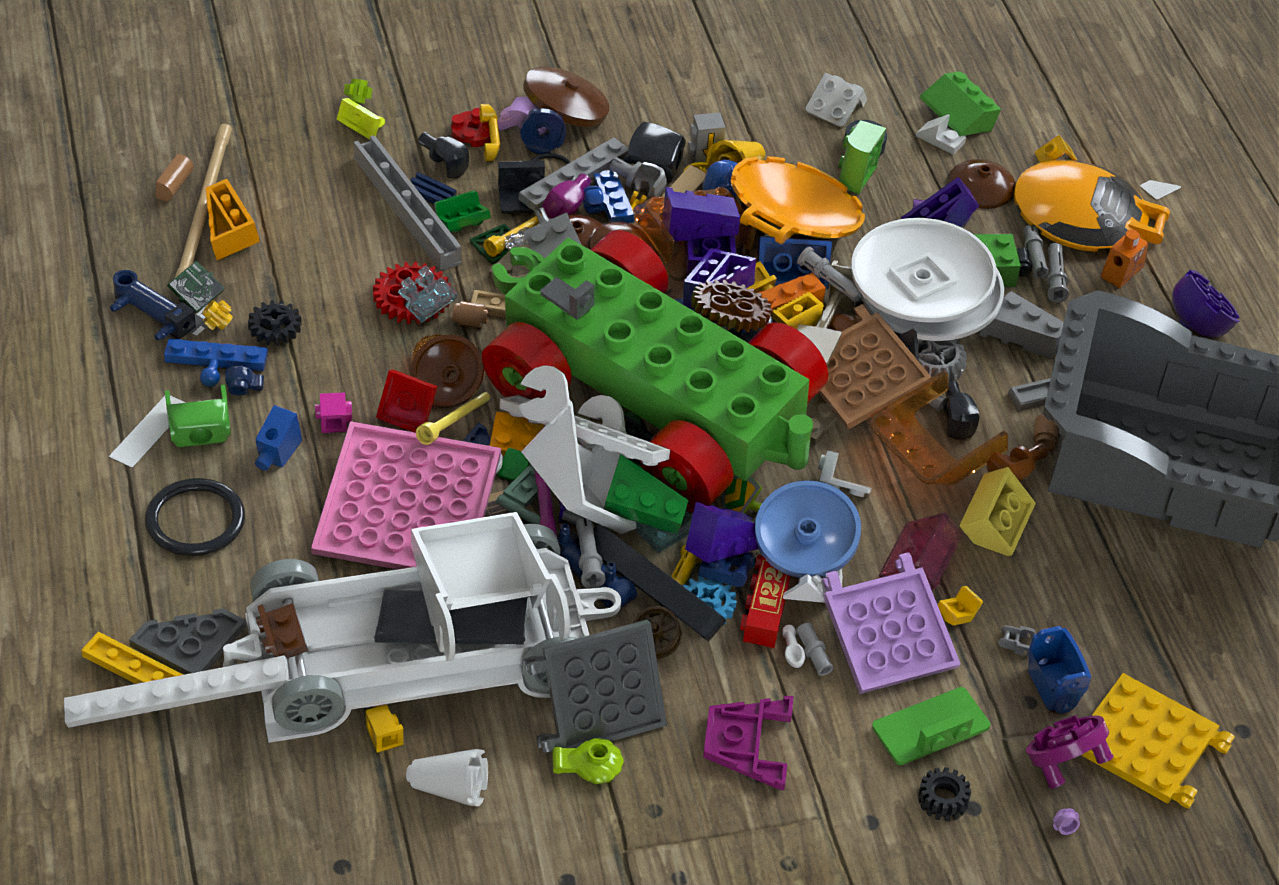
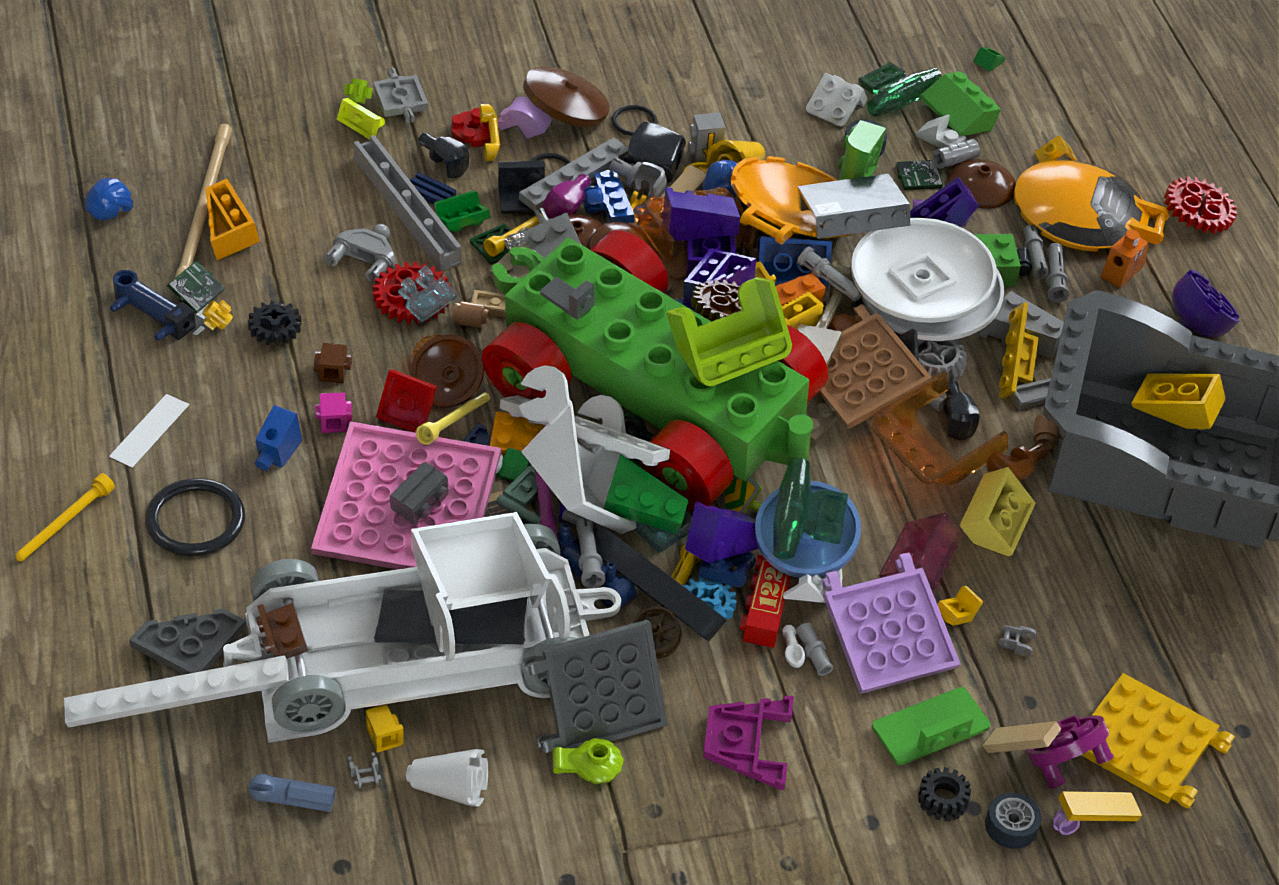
yellow plate [81,632,183,684] -> none
medium nougat brick [155,153,194,201] -> none
blue plate [164,339,268,387] -> none
bright green piece [165,384,231,447] -> none
dark blue piece [225,366,264,396] -> none
dark blue plate [520,109,566,154] -> none
white bracket [818,451,872,497] -> none
blue piece [1028,626,1091,714] -> none
white sticker [1140,180,1181,199] -> none
none -> yellow piece [15,473,115,562]
none -> blue hair [85,178,133,221]
none -> sand blue piece [248,773,336,812]
none -> reddish brown brick [314,343,352,383]
none -> light grey connector [323,224,396,283]
none -> light grey piece [347,752,381,789]
none -> light grey plate [373,67,428,123]
none -> dark grey brick [390,462,449,524]
none -> black piece [612,105,658,136]
none -> lime windscreen [666,277,792,386]
none -> clear green plate [773,458,848,560]
none -> dark grey panel [798,174,910,239]
none -> clear green plate [858,62,942,117]
none -> piece [896,160,943,190]
none -> light grey axle [933,139,980,169]
none -> green slope [974,47,1006,71]
none -> tan tile [982,721,1061,753]
none -> wheel [985,792,1042,849]
none -> yellow bracket [999,302,1039,399]
none -> yellow tile [1058,791,1142,821]
none -> yellow slope [1131,374,1226,430]
none -> red gear [1164,176,1237,234]

